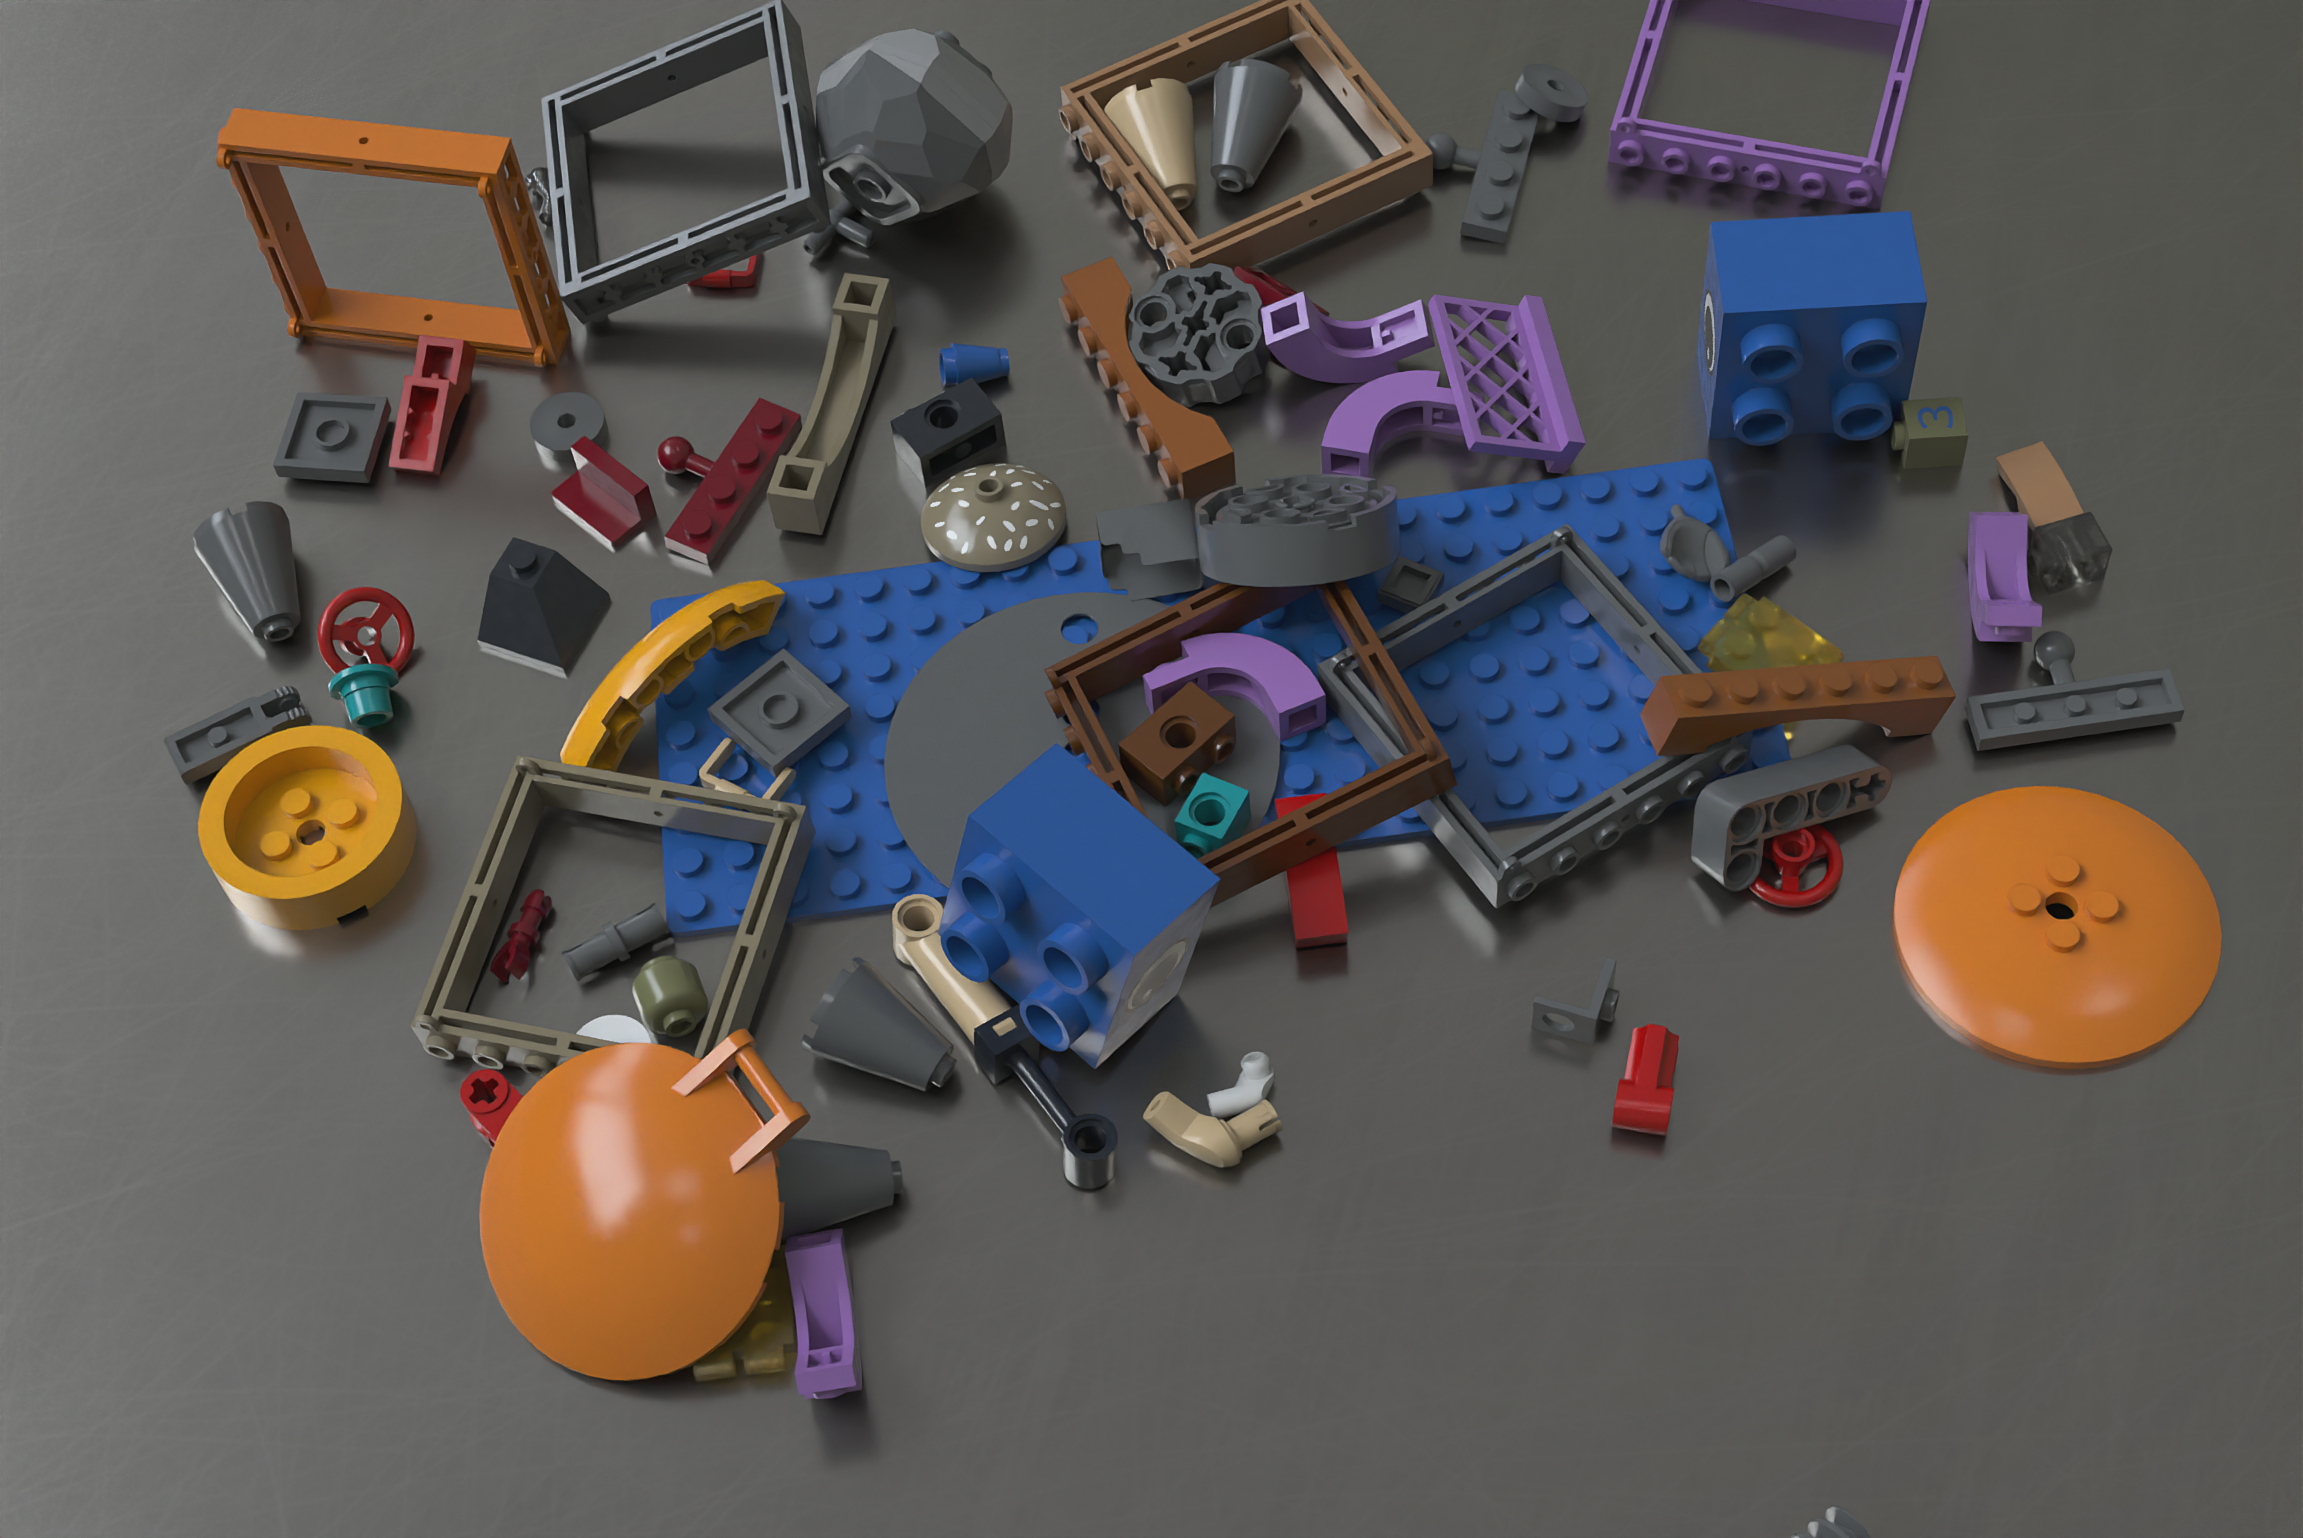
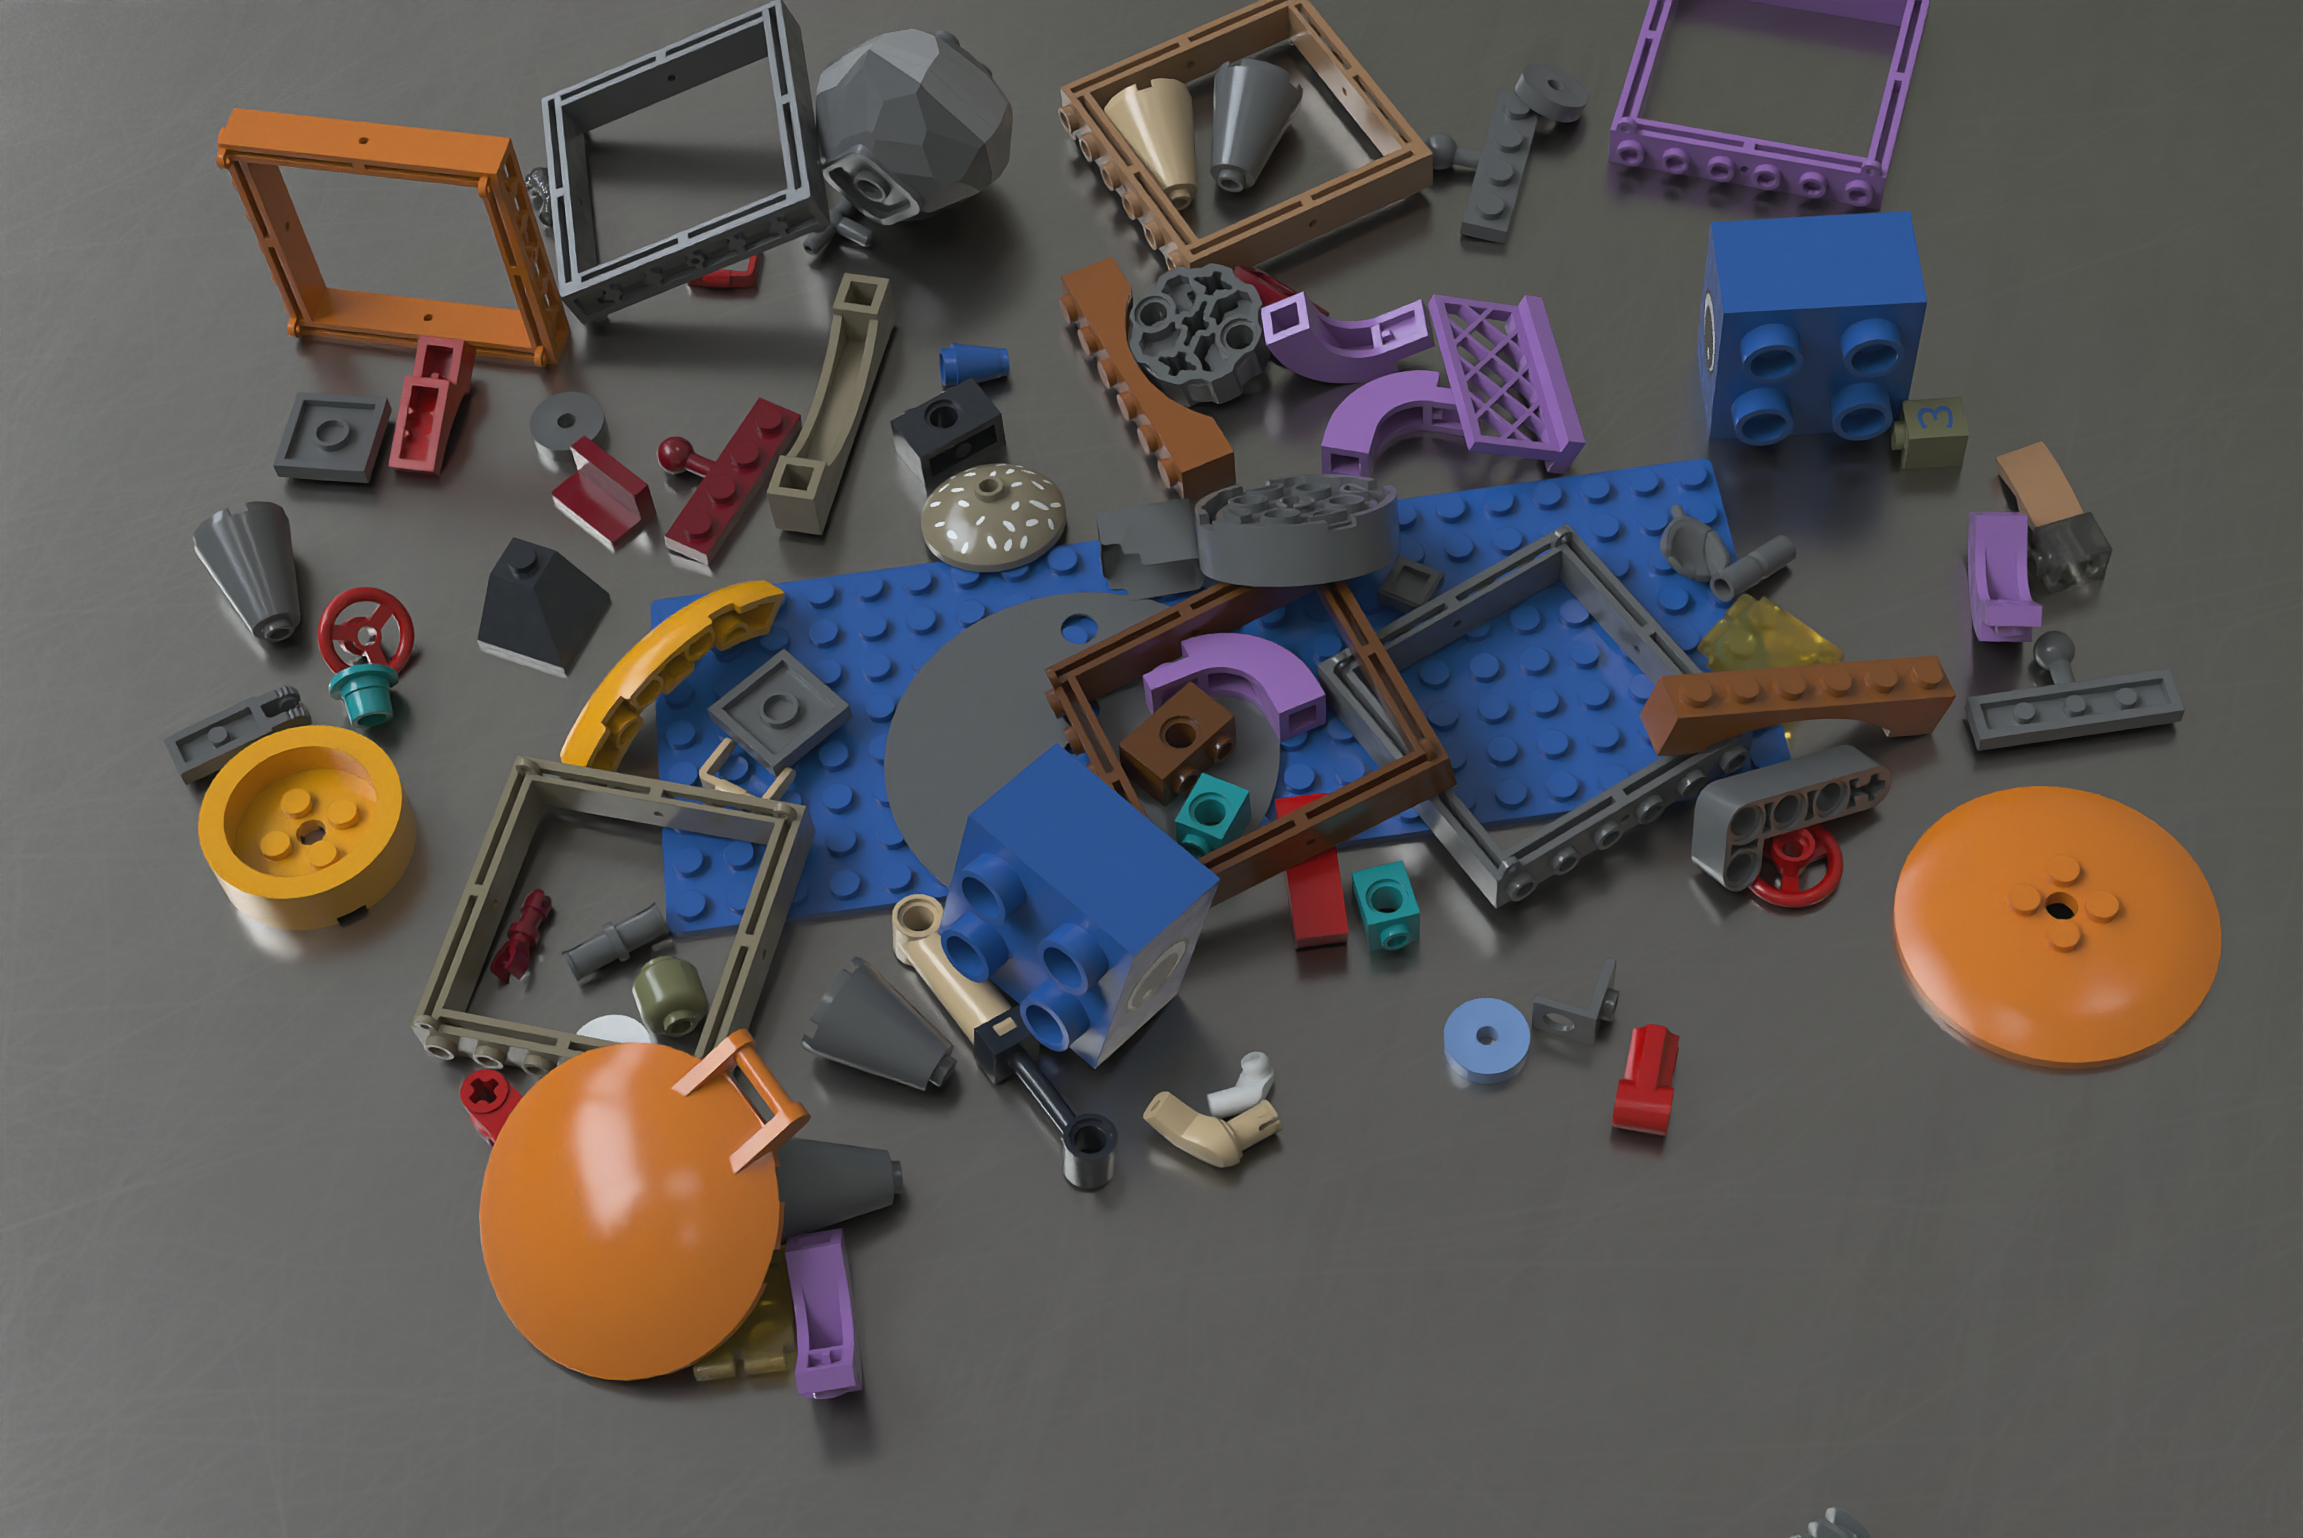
none -> teal brick [1351,860,1420,952]
none -> medium blue piece [1443,998,1531,1084]

